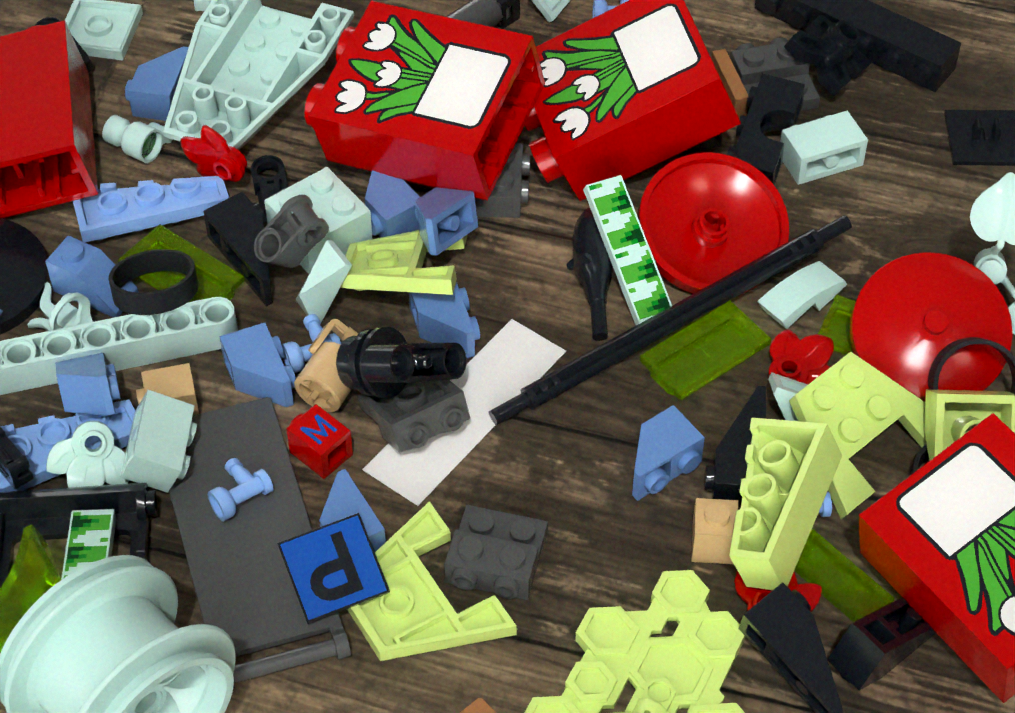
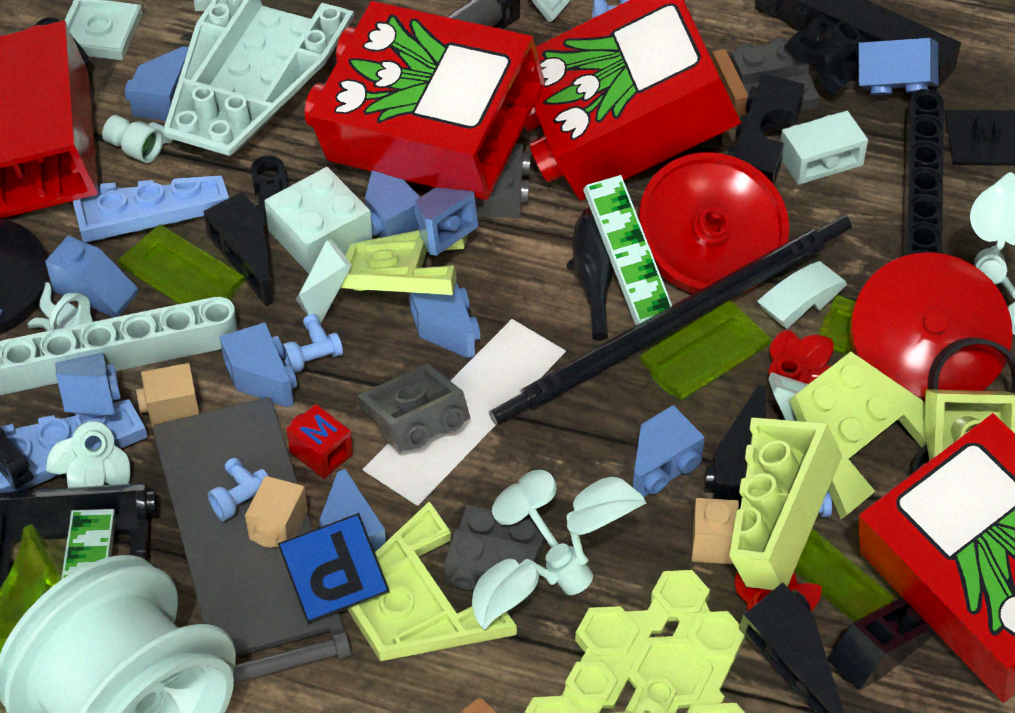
black tyre [108,249,199,315] -> none
light aqua brick [120,390,197,493] -> none
red plate [180,125,248,182] -> none
dark grey piece [254,195,329,268] -> none
tan piece [294,319,358,412] -> none
black beam [336,327,467,398] -> none
none -> tan brick [245,476,308,548]
none -> light aqua plant [472,470,647,630]
none -> medium blue brick [859,38,939,95]
none -> black beam [902,89,944,257]

